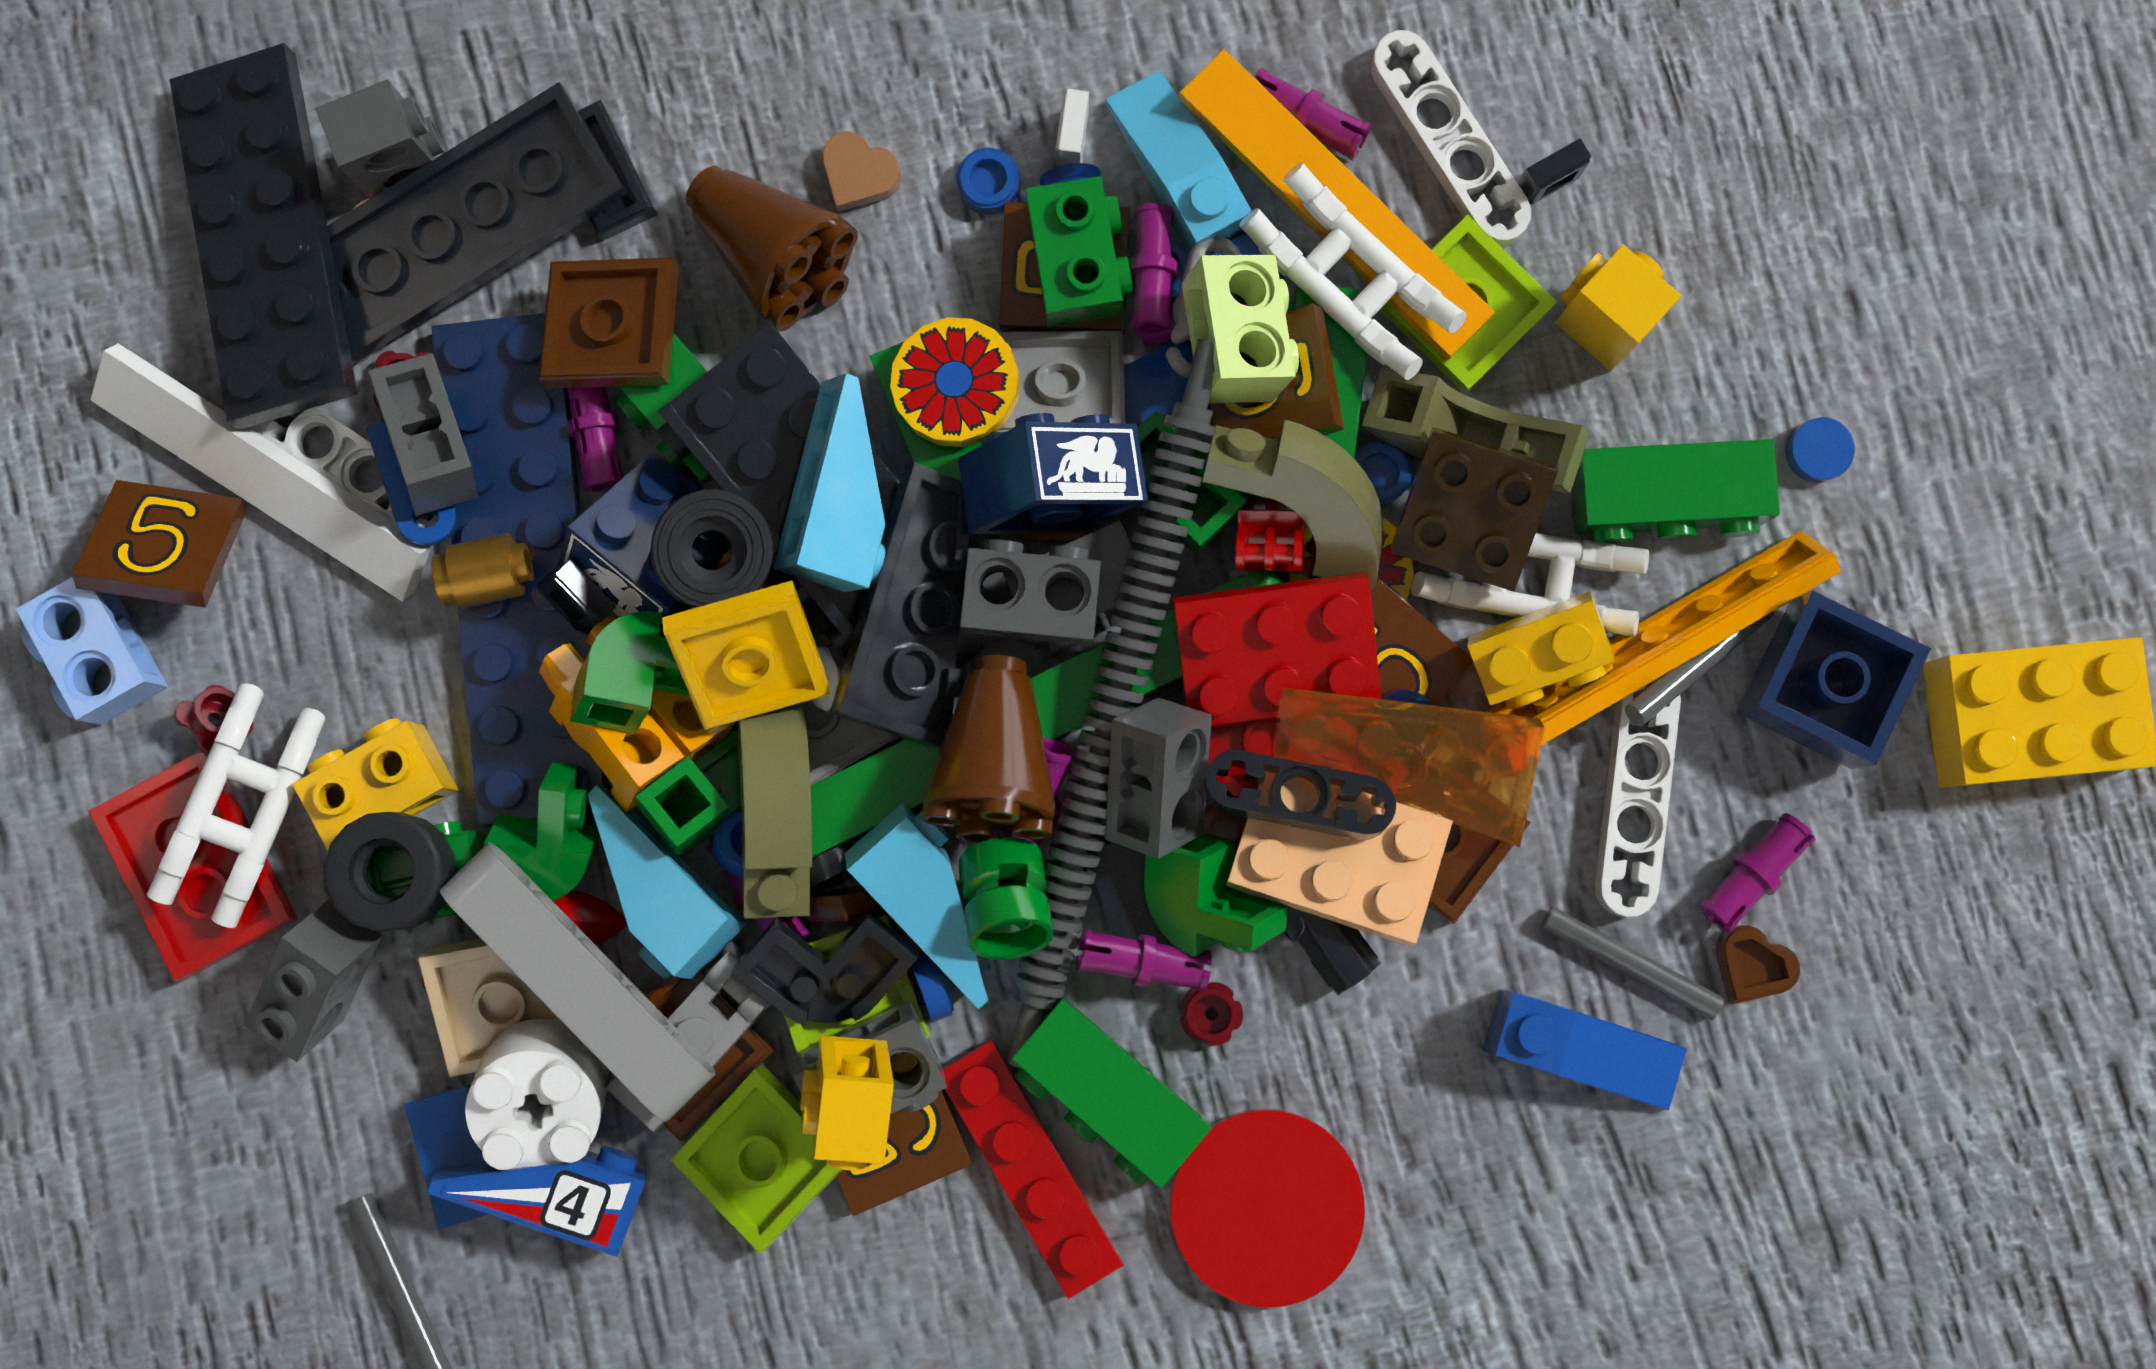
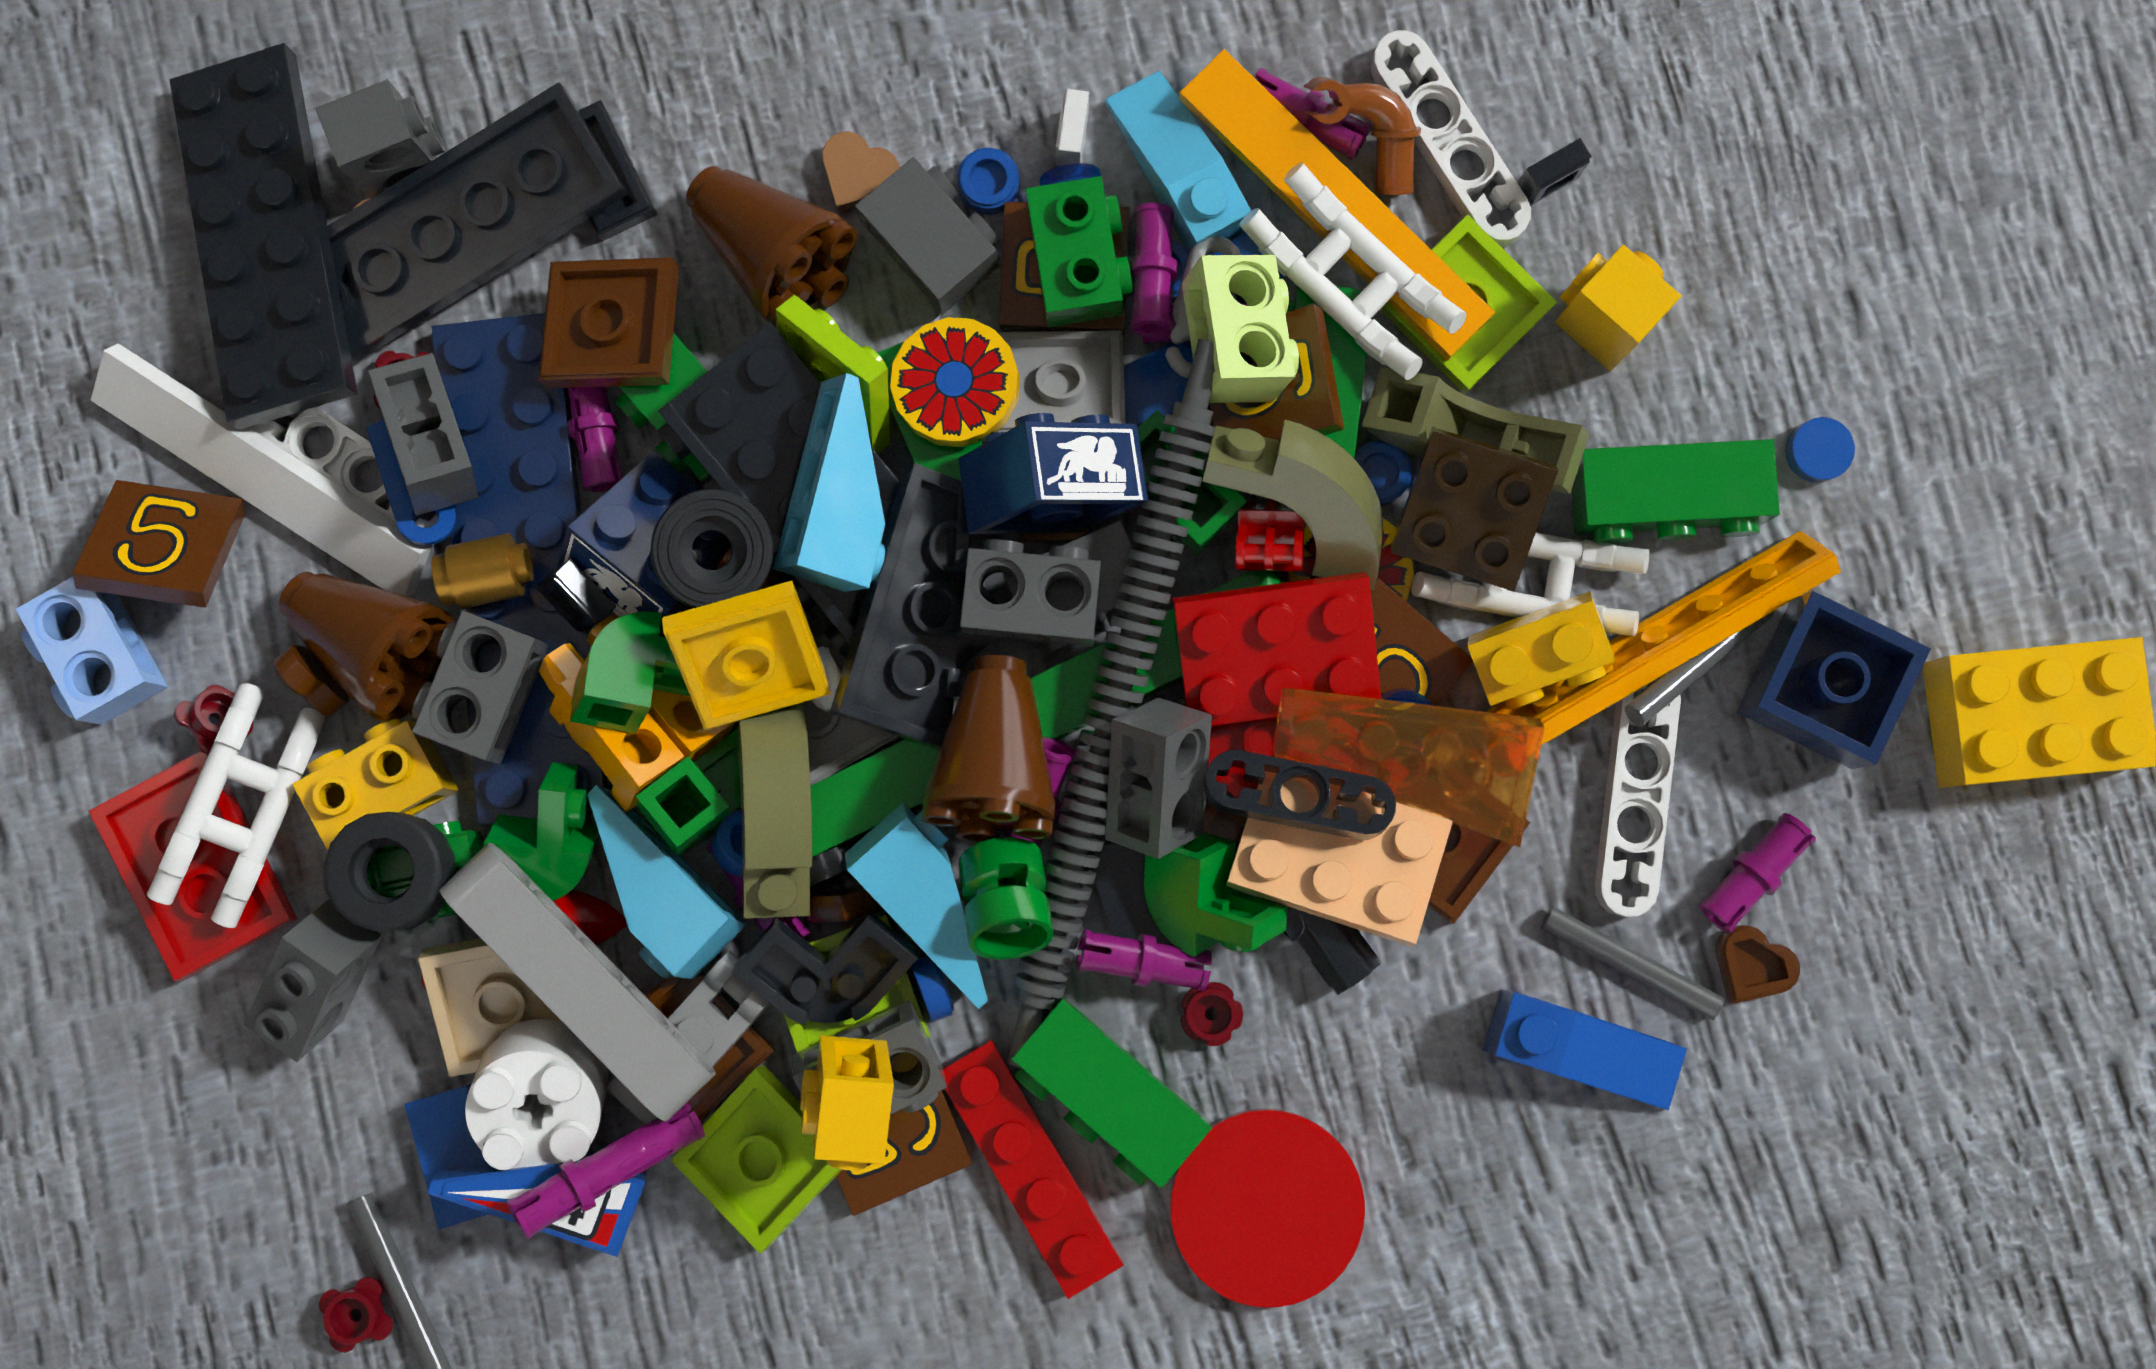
none -> reddish brown tile [274,645,350,716]
none -> reddish brown cone [279,572,455,722]
none -> dark red plate [319,1277,394,1353]
none -> dark grey brick [412,610,549,764]
none -> magenta pin [506,1102,705,1240]
none -> lime plate [776,294,890,455]
none -> dark grey brick [855,156,999,315]
none -> dark orange piece [1304,76,1421,195]

